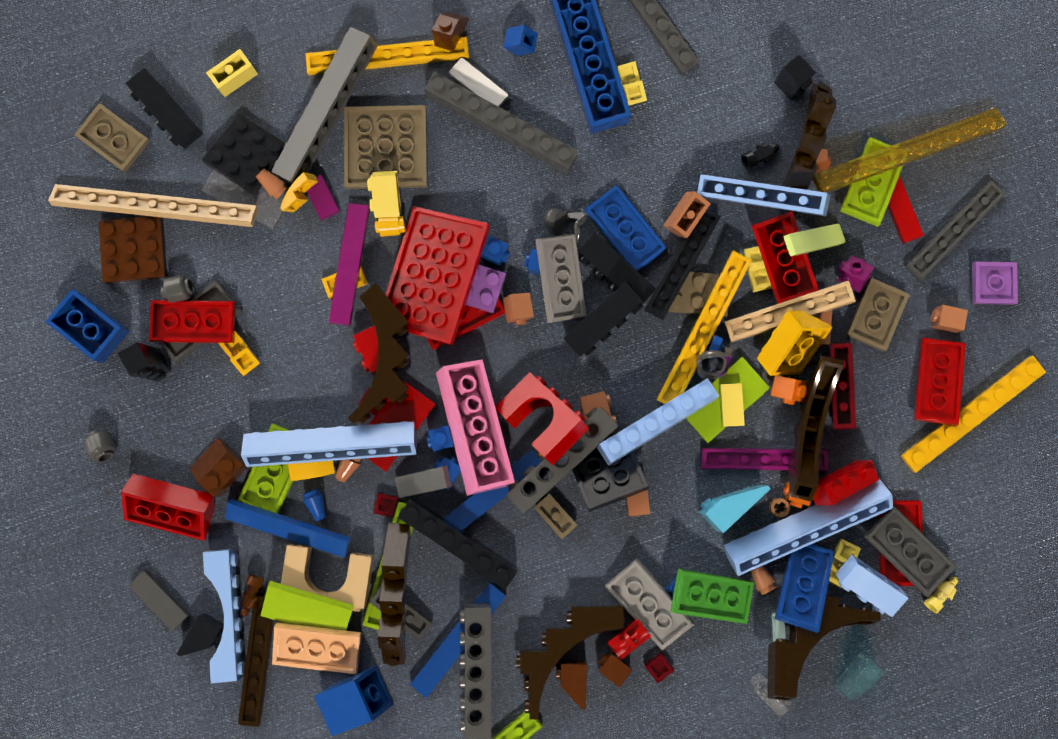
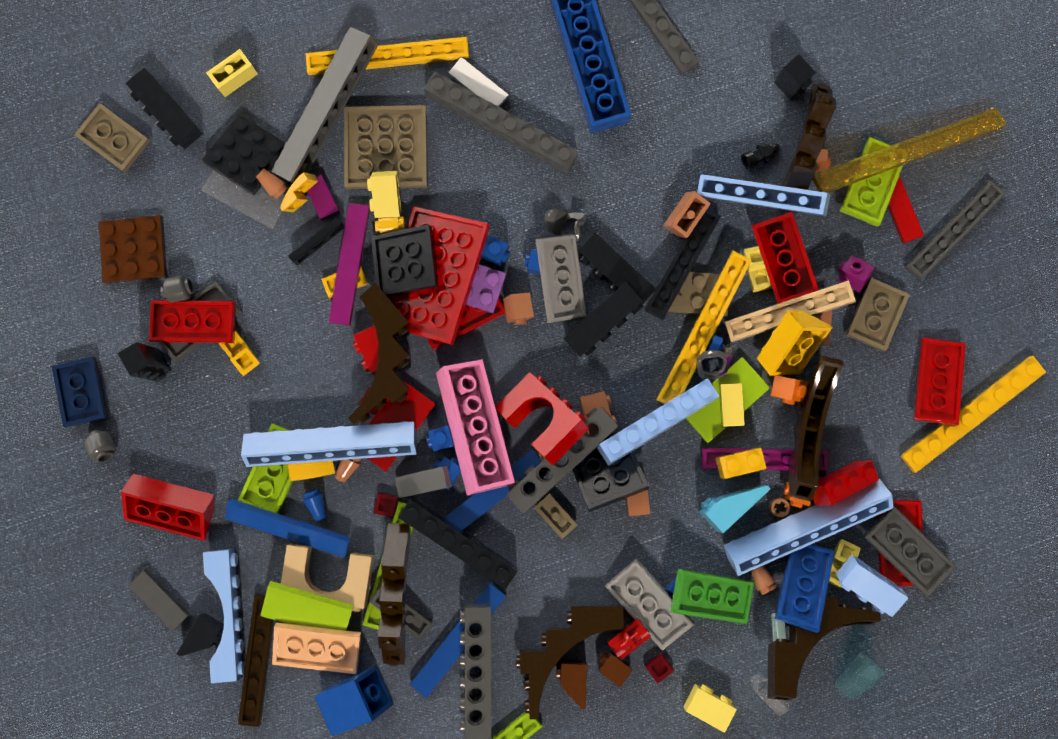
blue brick [45,289,130,363] -> none
tan plate [48,184,258,227] -> none
reddish brown slope [190,437,247,497] -> none
reddish brown piece [240,574,265,617] -> none
reddish brown slope [432,12,469,51] -> none
blue brick [503,25,538,56] -> none
blue tile [584,185,668,272] -> none
light yellow slope [616,61,647,106] -> none
yellowish green tile [783,223,846,256] -> none
dark red brick [830,343,857,430] -> none
light yellow piece [924,576,958,614] -> none
nougat brick [931,305,968,333] -> none
medium lavender plate [972,262,1018,305] -> none
none -> dark blue plate [51,357,108,428]
none -> black tile [288,217,345,265]
none -> black plate [371,224,439,297]
none -> light yellow brick [683,684,737,733]
none -> yellow brick [715,448,767,479]

